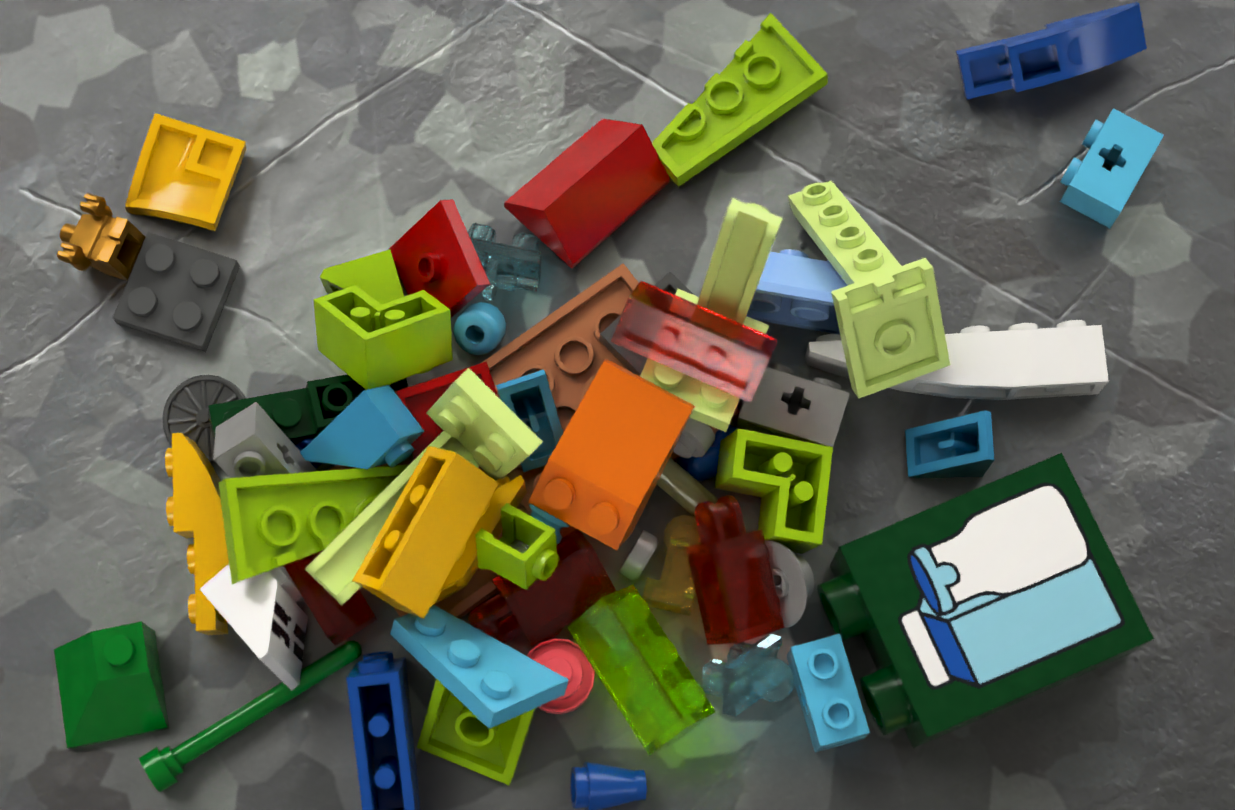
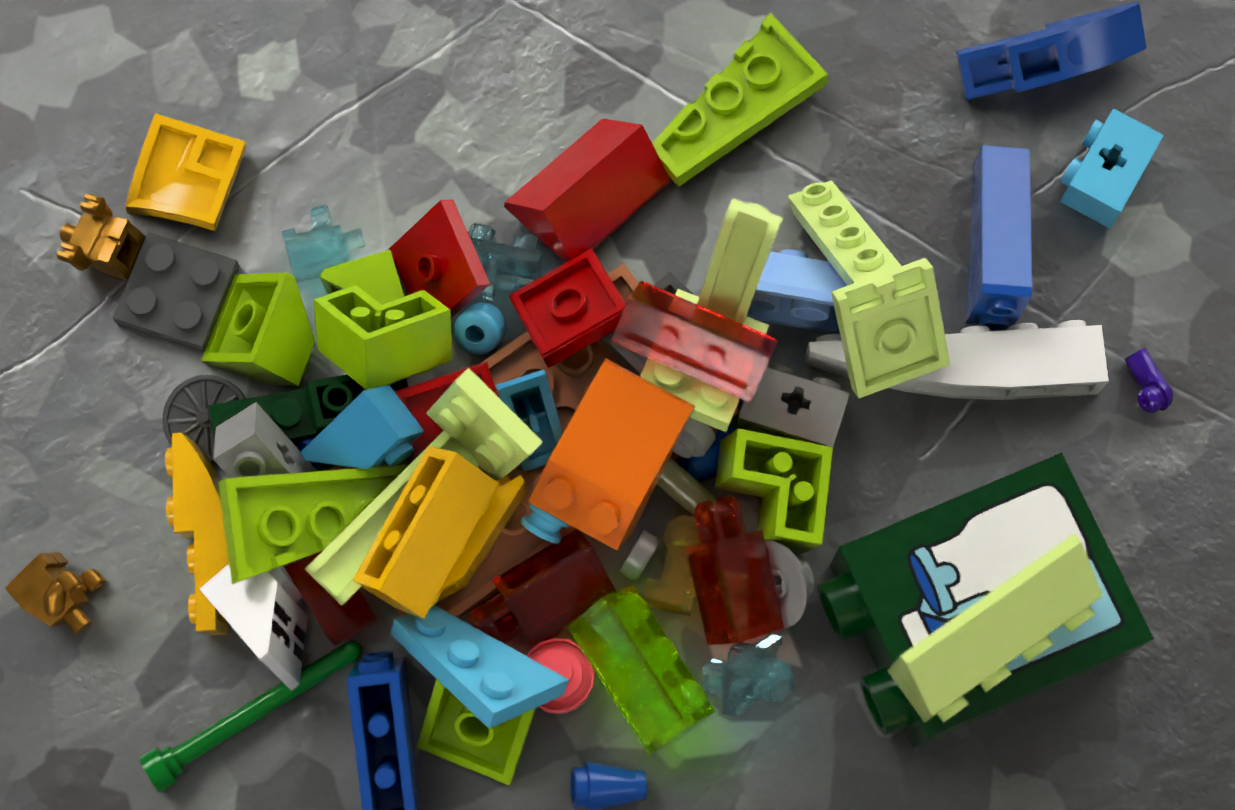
green slope [54,621,169,749] -> none
lime window [475,503,559,590] -> none
medium azure brick [786,634,870,753] -> none
dark azure slope [905,410,995,478] -> none
none -> pearl gold piece [4,552,106,635]
none -> lime slope [201,272,315,386]
none -> clear light blue piece [281,205,365,282]
none -> red plate [508,248,634,368]
none -> yellowish green slope [887,533,1103,723]
none -> slope [966,145,1032,331]
none -> dark purple arm [1124,348,1174,413]

